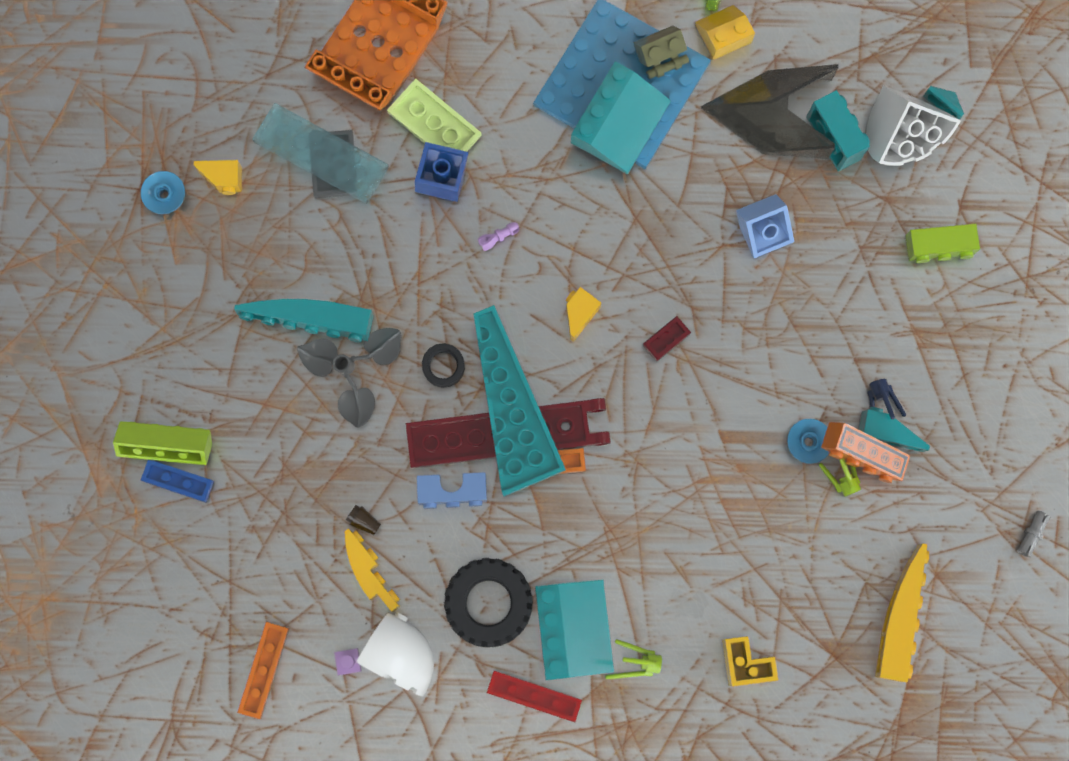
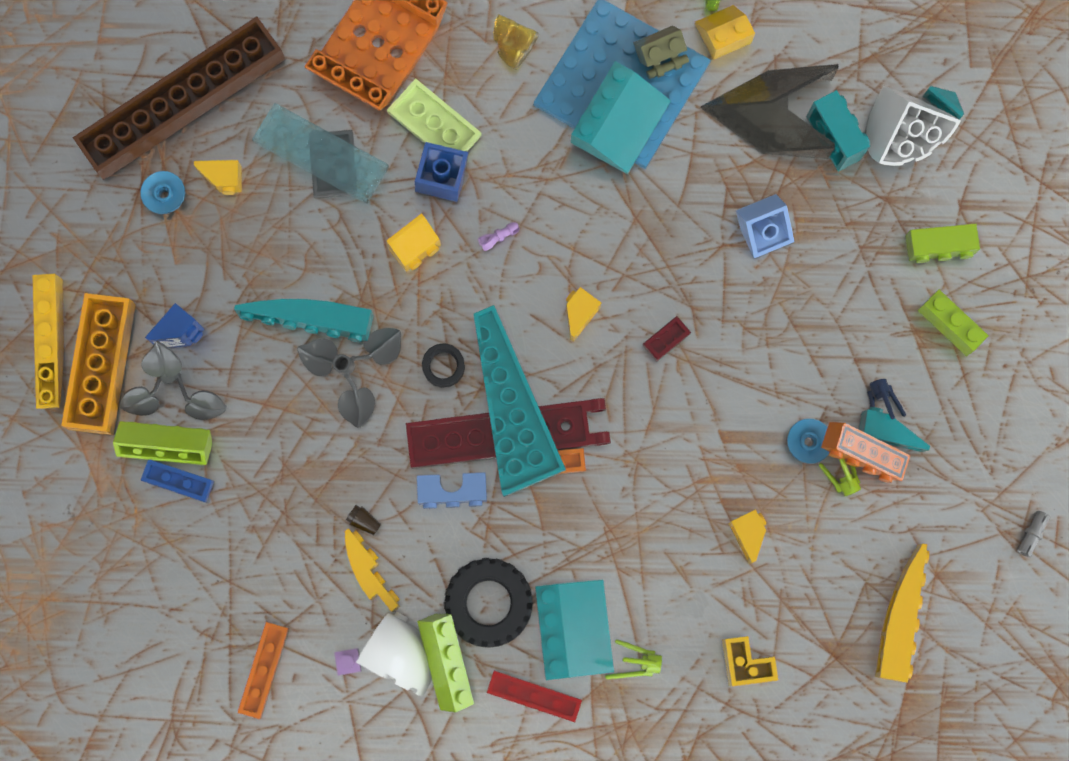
none -> yellow slope [32,274,64,409]
none -> light orange brick [61,293,136,436]
none -> reddish brown brick [72,16,285,180]
none -> dark grey plant [120,341,227,420]
none -> blue slope [145,303,205,348]
none -> yellow slope [386,213,441,272]
none -> lime brick [417,613,474,713]
none -> clear yellow brick [493,14,539,69]
none -> yellow slope [728,509,767,564]
none -> lime brick [917,289,989,356]

